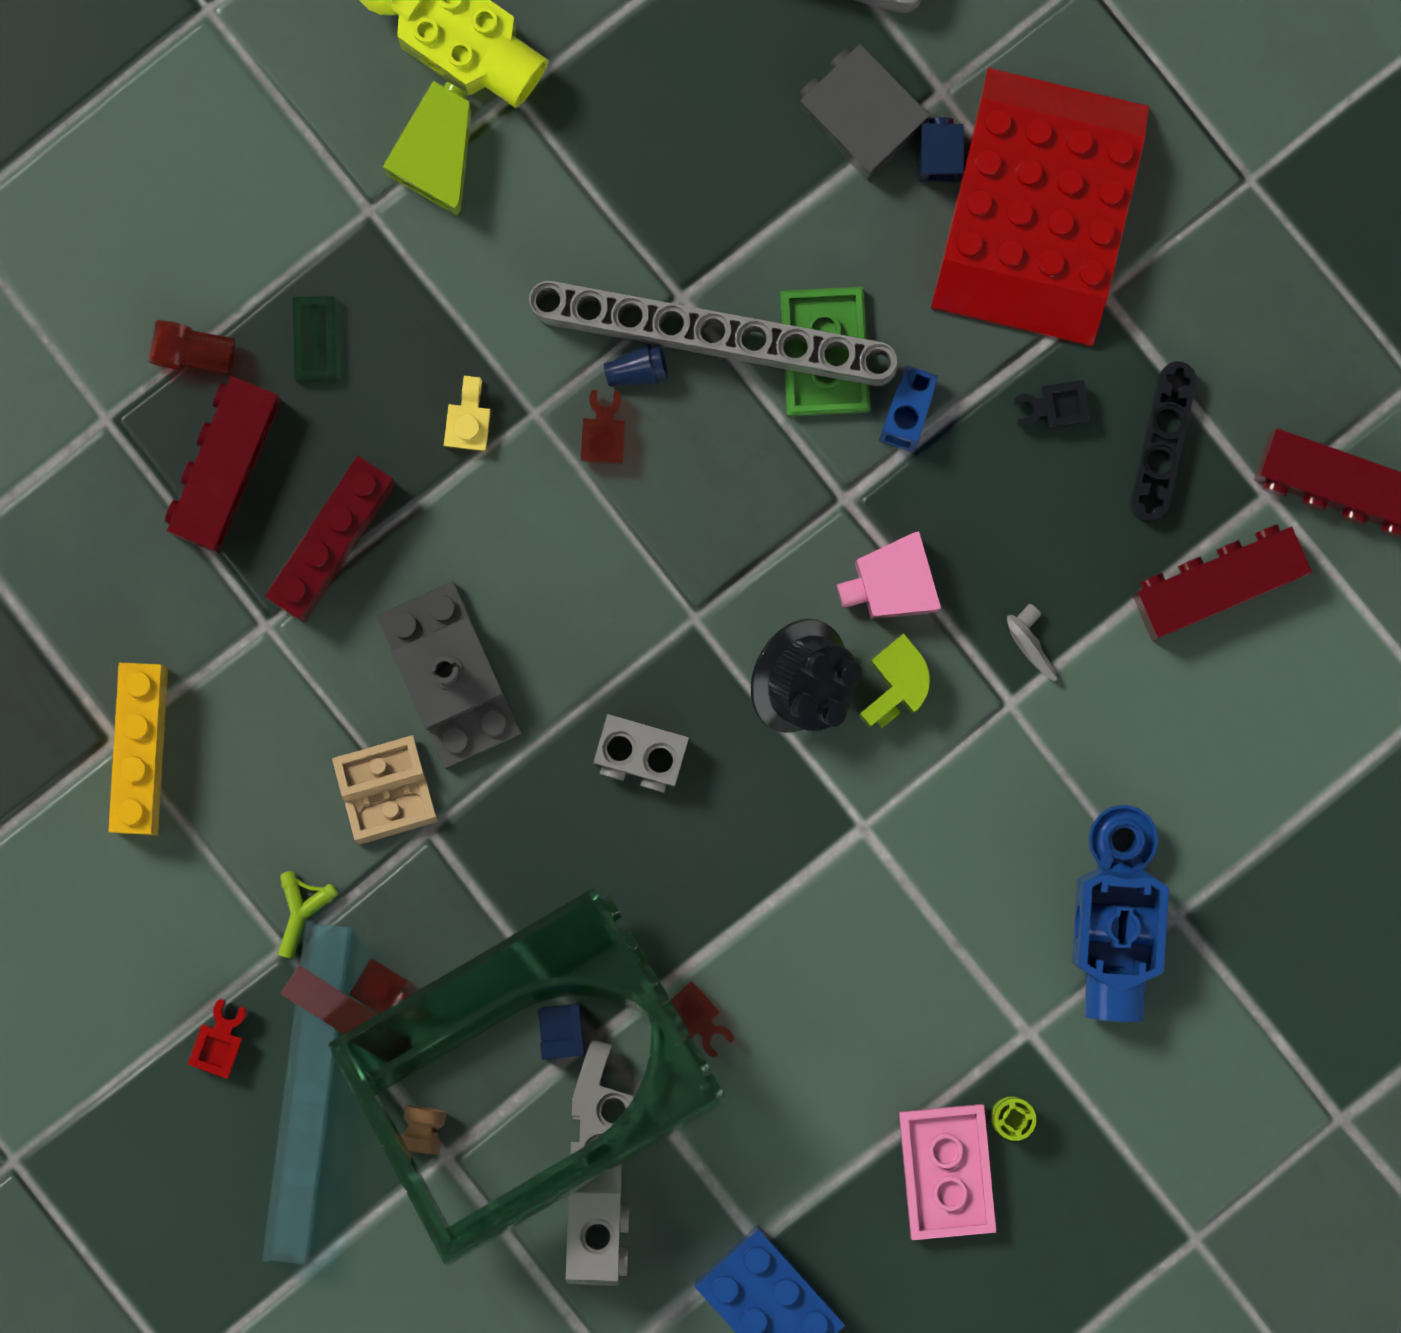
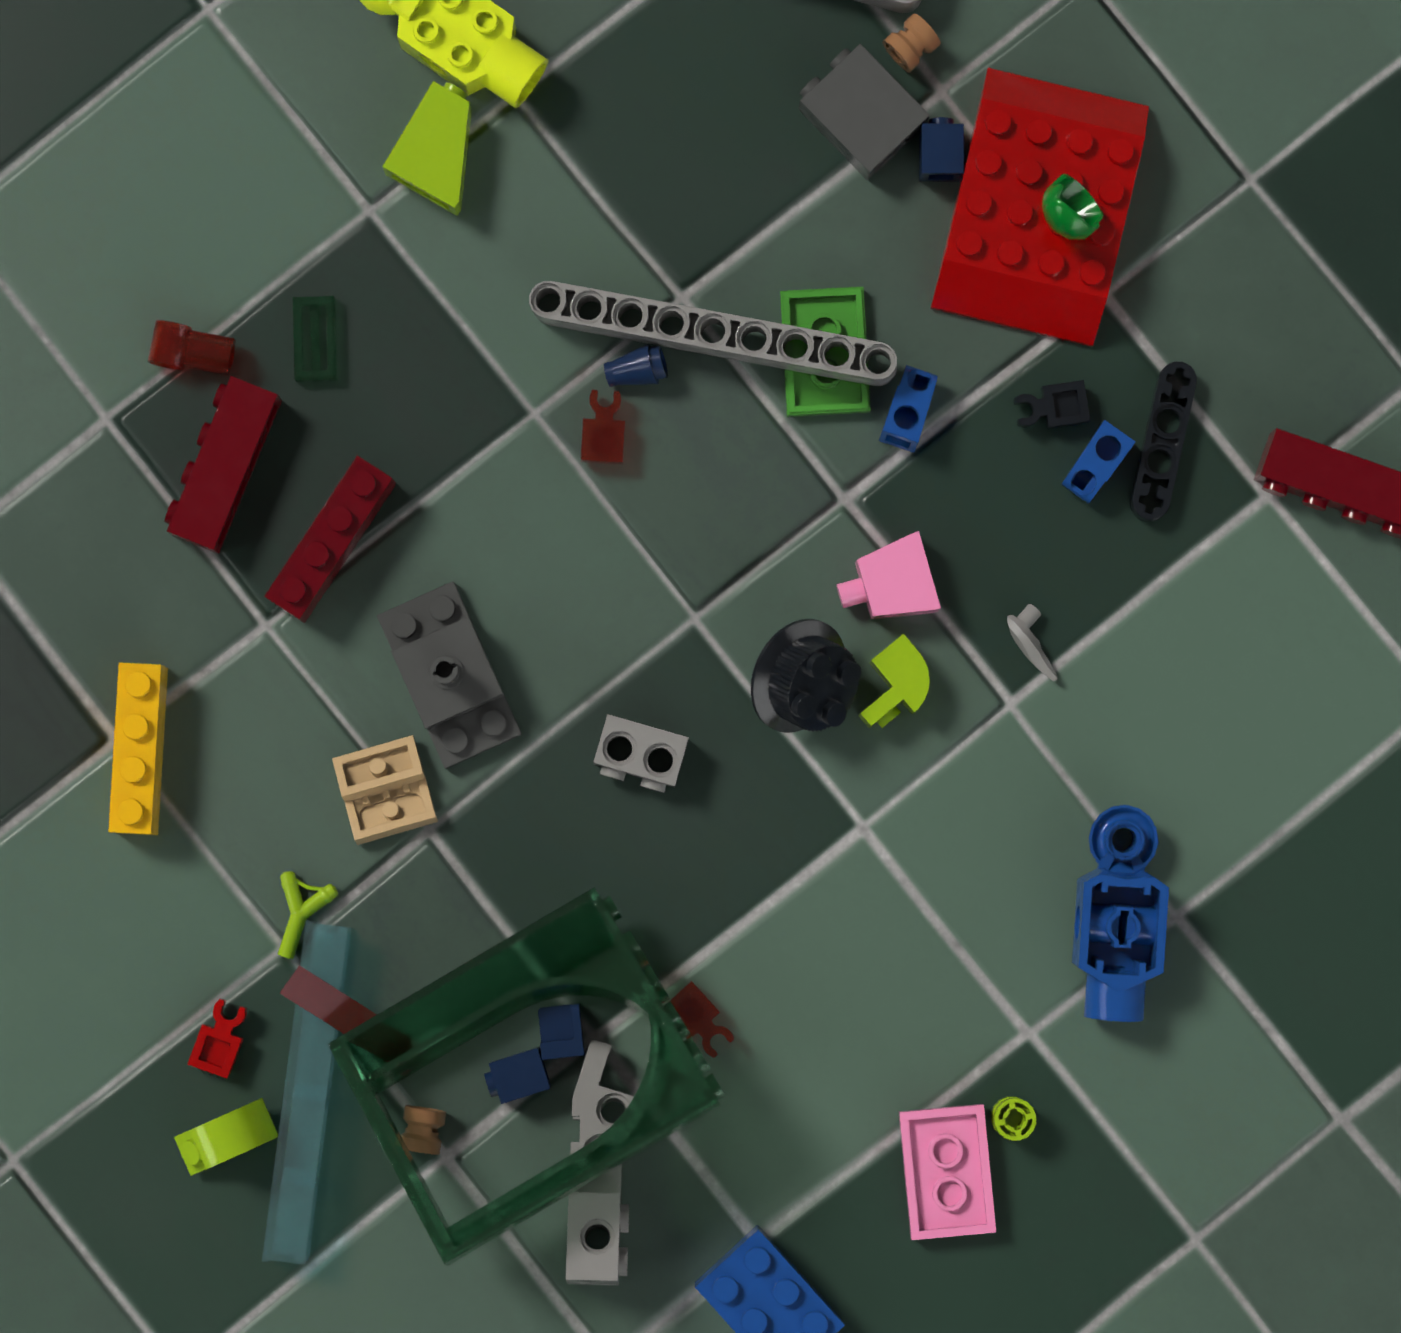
clear red plate [349,958,427,1021] -> none
light yellow plate [444,376,491,452] -> none
dark red brick [1132,524,1312,641] -> none
none -> lime brick [174,1098,279,1176]
none -> dark blue brick [484,1046,552,1104]
none -> medium nougat wheel [882,13,941,72]
none -> green hair [1042,174,1104,239]
none -> blue leg [1061,420,1136,504]

